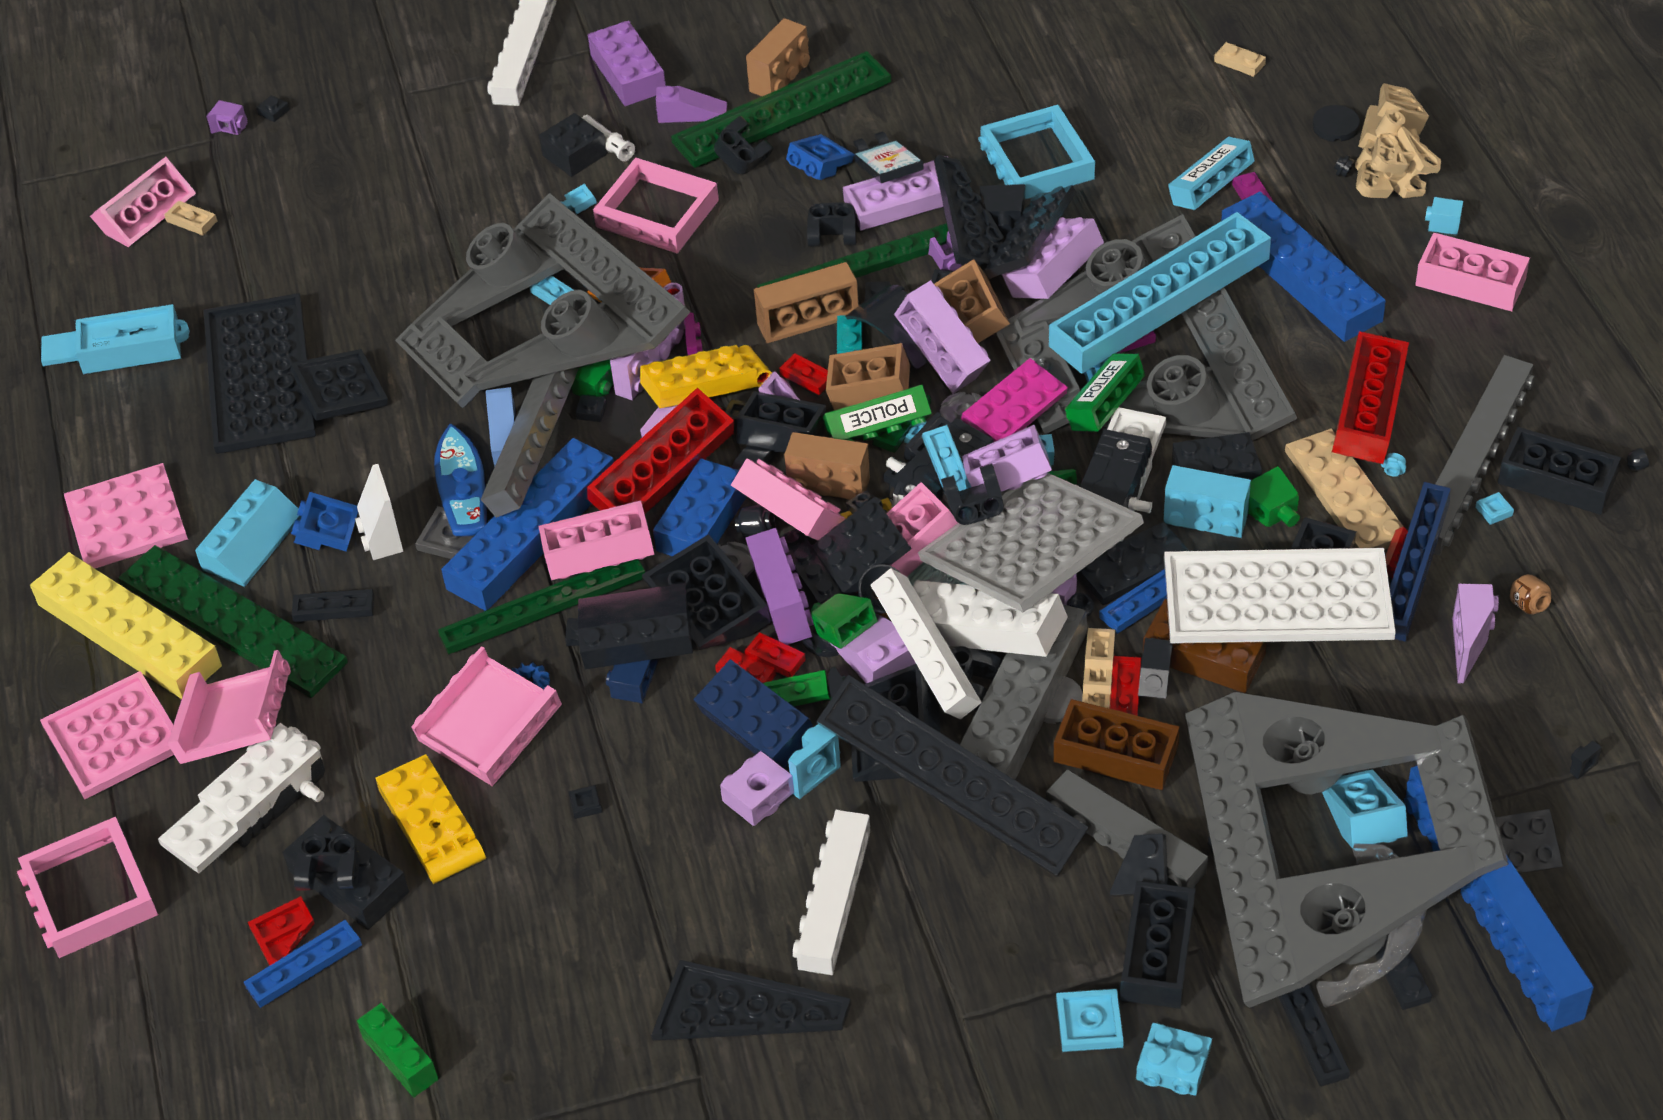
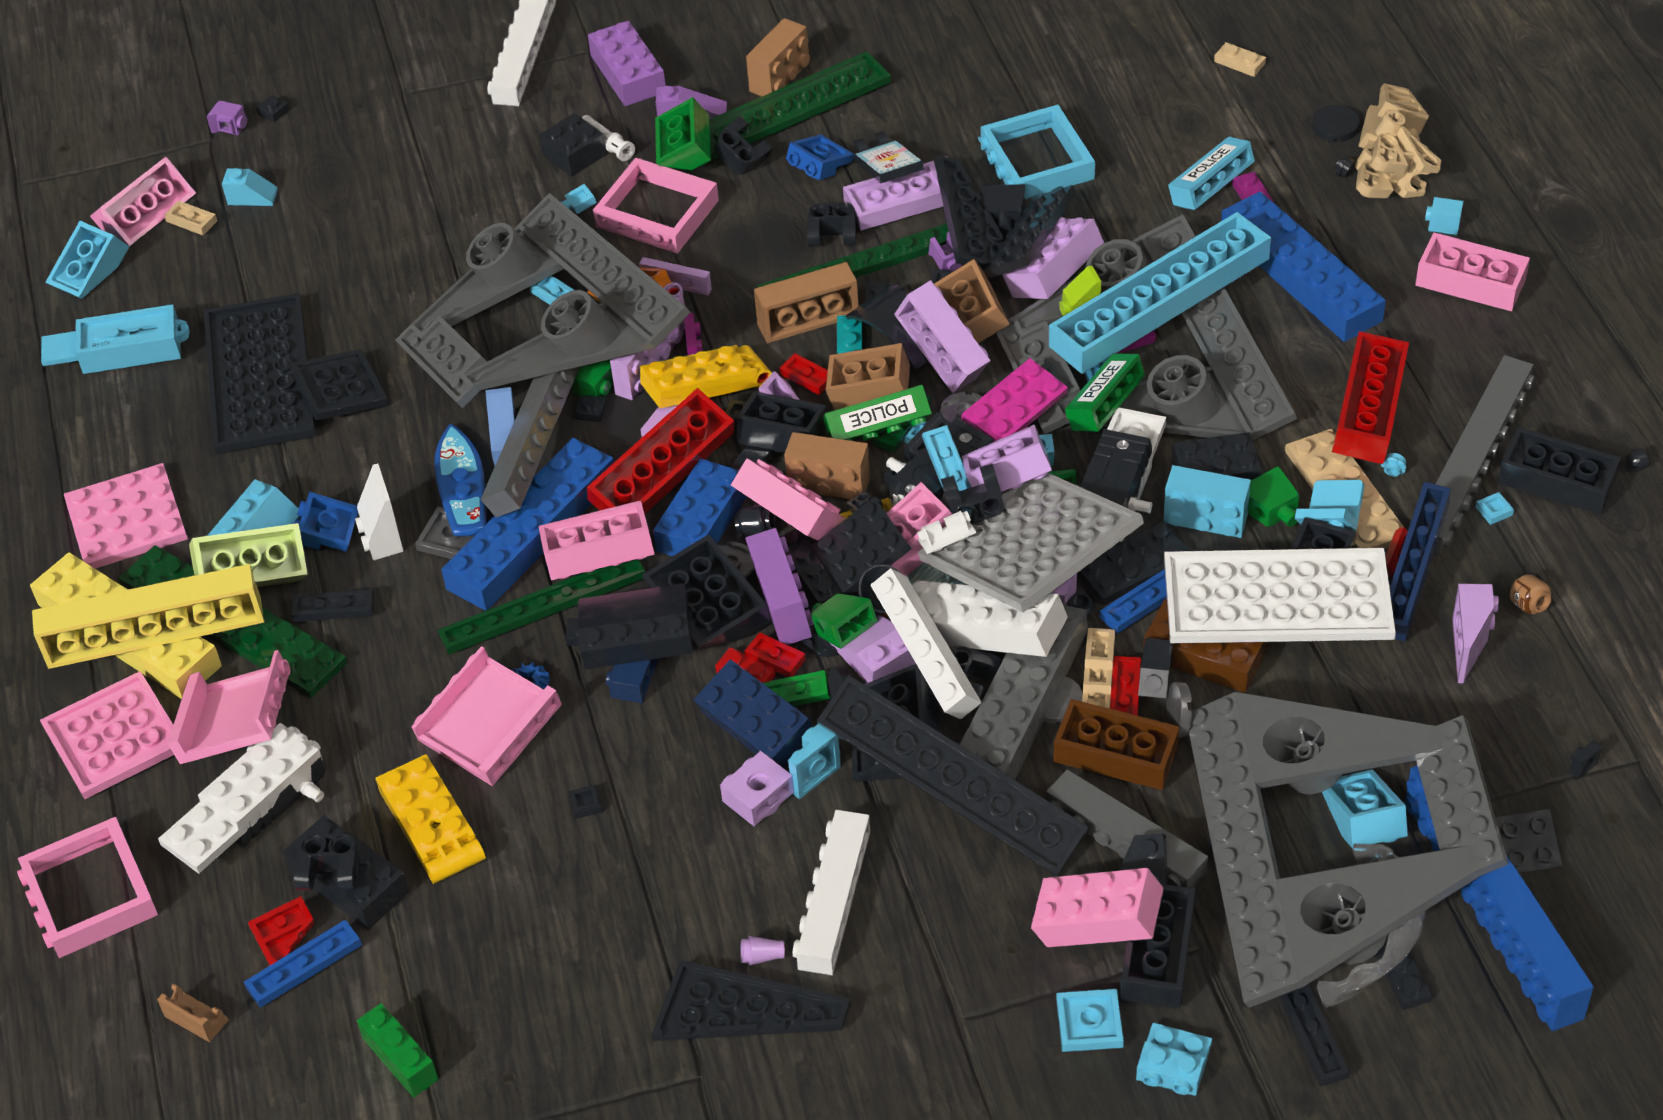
none -> light yellow brick [32,564,264,669]
none -> medium azure slope [46,221,129,299]
none -> medium nougat hinge [157,984,229,1042]
none -> yellowish green brick [189,523,308,587]
none -> medium azure slope [222,168,278,206]
none -> lavender plate [639,257,712,296]
none -> green slope [655,97,711,170]
none -> lavender cone [741,936,784,965]
none -> white hinge [917,511,976,554]
none -> bright pink brick [1031,868,1163,947]
none -> lime slope [1059,266,1101,316]
none -> flat silver tile [1166,682,1192,738]
none -> medium azure bracket [1295,480,1364,531]

